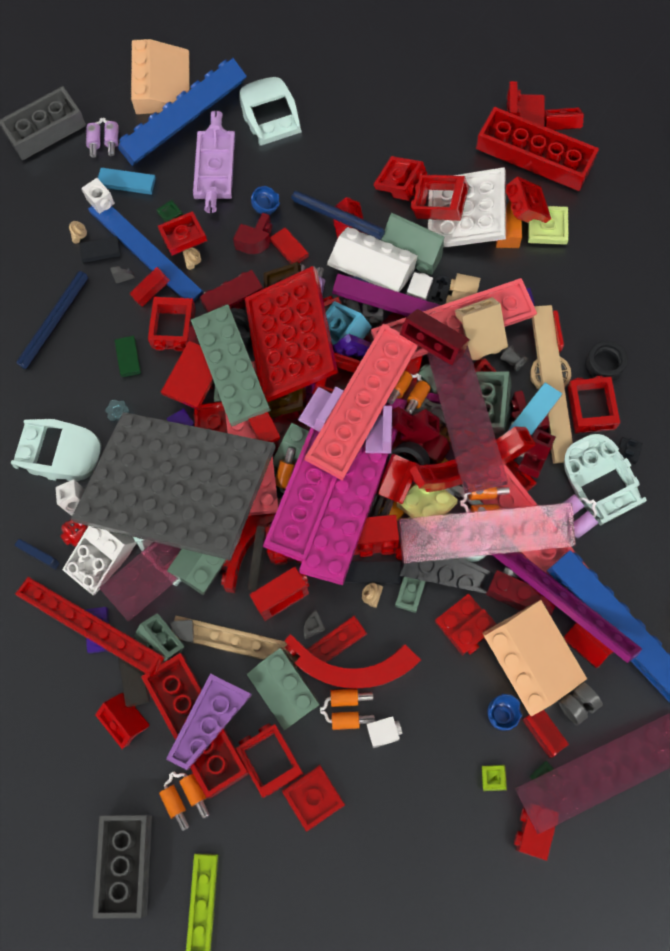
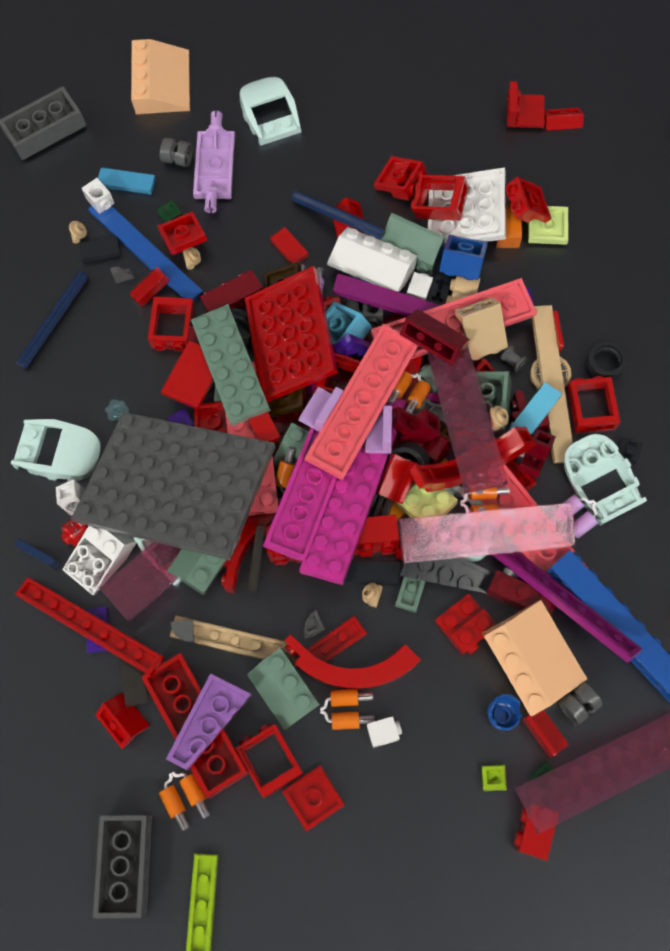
lavender piece [86,118,118,158] -> none
dark green tile [115,336,141,378] -> none
blue brick [118,58,247,166] -> none
sand green brick [134,613,184,665] -> none
dark red brick [233,213,272,254] -> none
red window [249,567,310,621] -> none
blue hair [251,186,280,215] -> none
red brick [476,107,599,191] -> none
red panel [563,622,613,668] -> none
none -> dark grey wheel [160,137,193,167]
none -> blue brick [439,234,488,280]
none -> tan plate [490,406,509,430]

